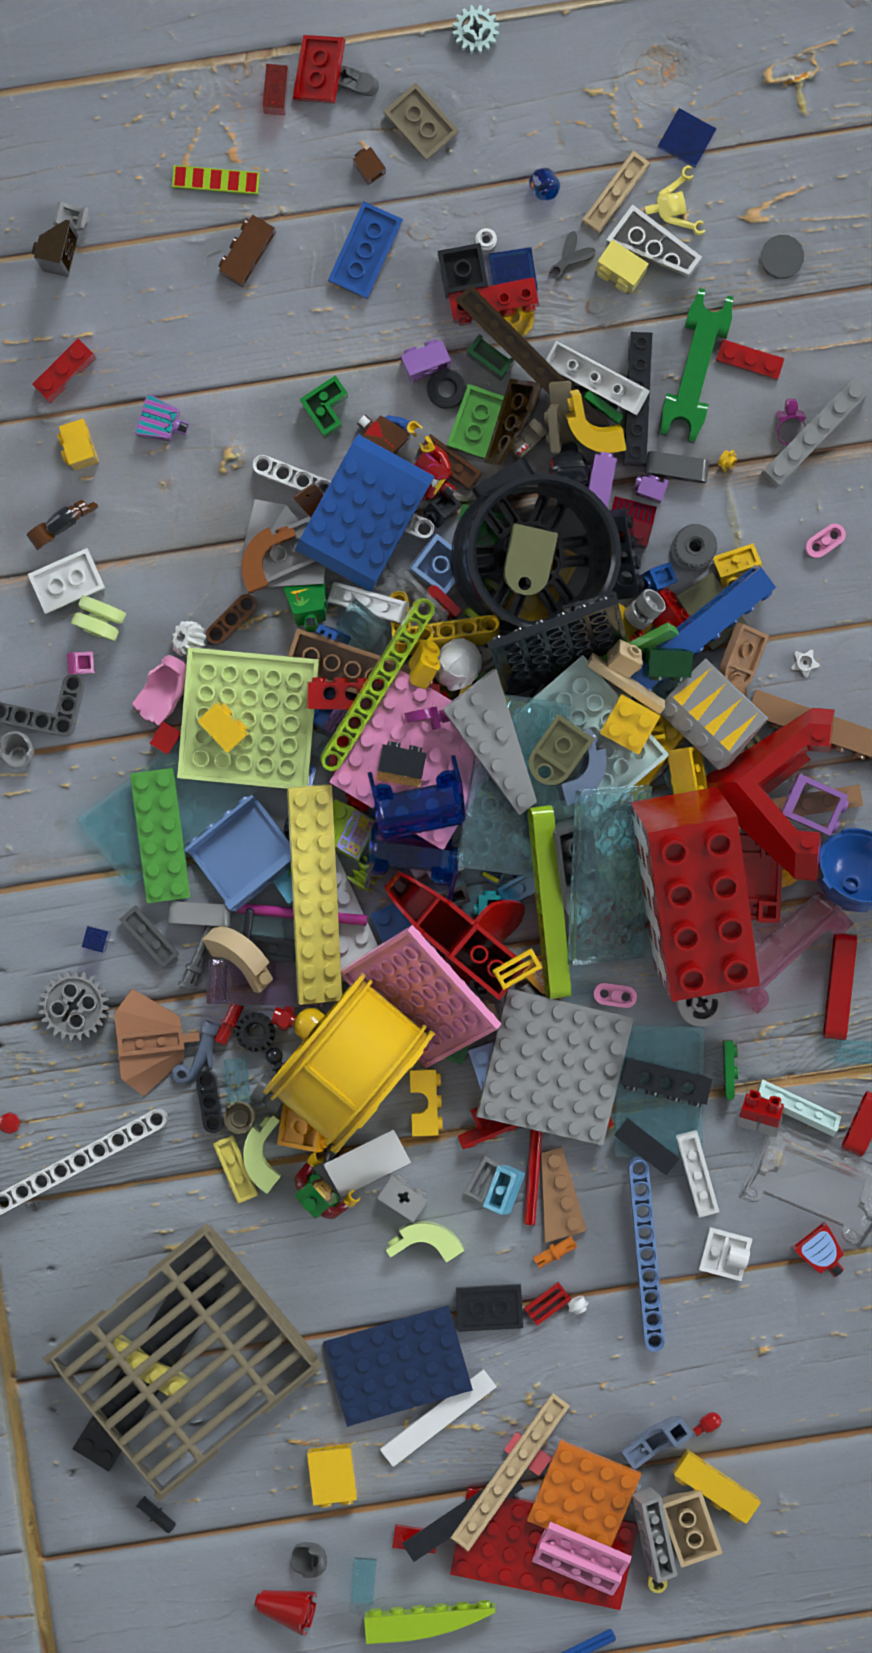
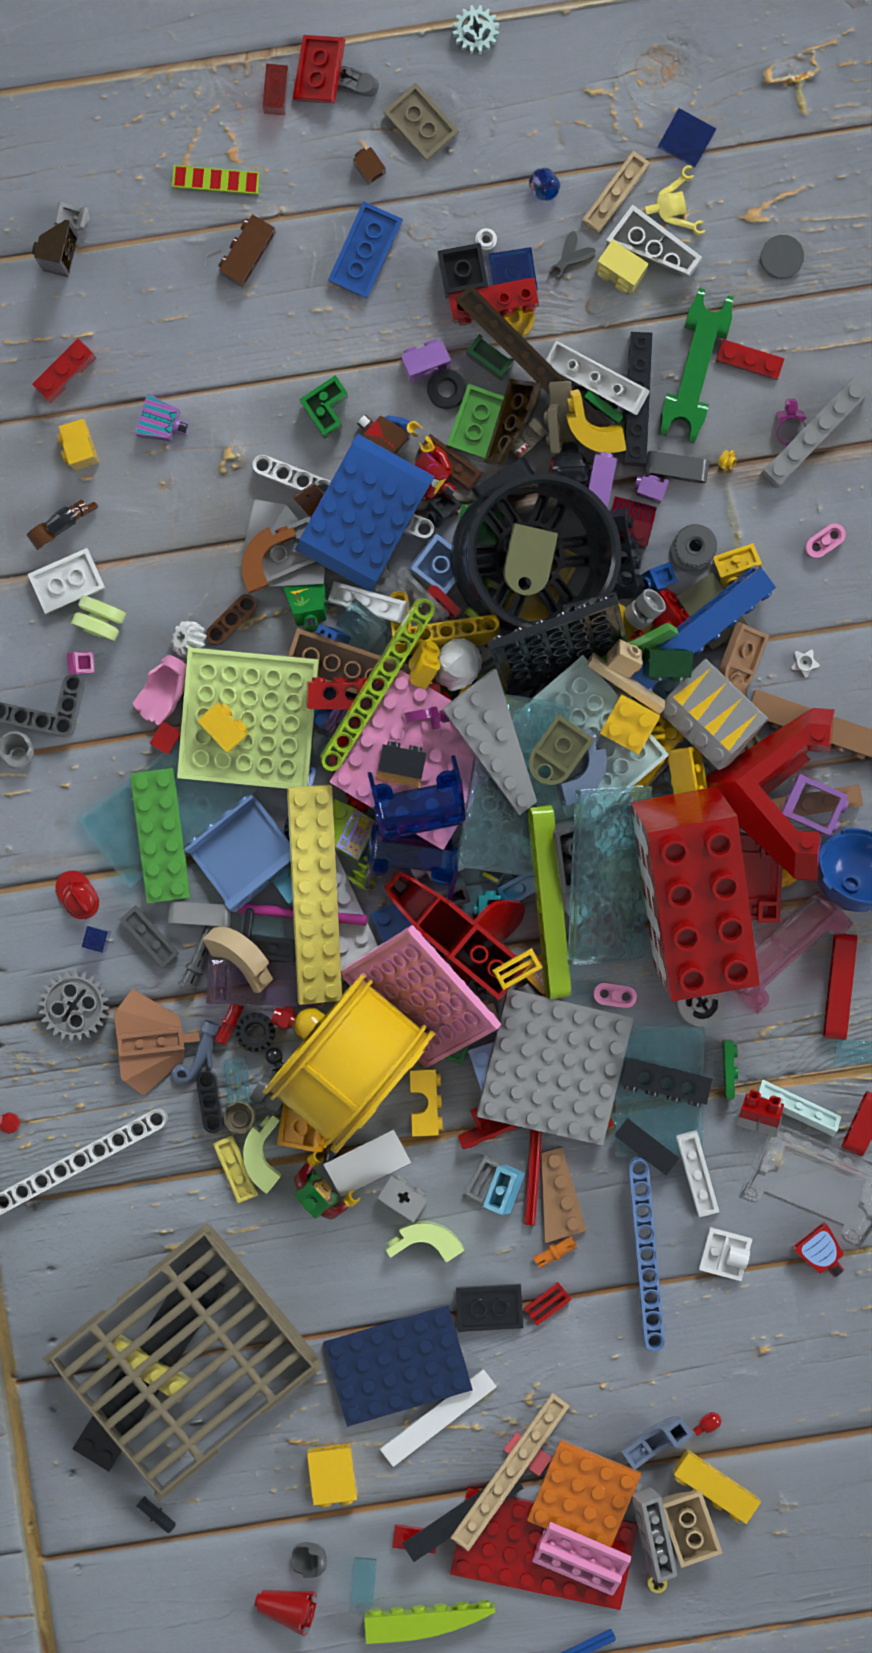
white plate [568,1296,588,1315] -> none
none -> red piece [55,870,99,919]

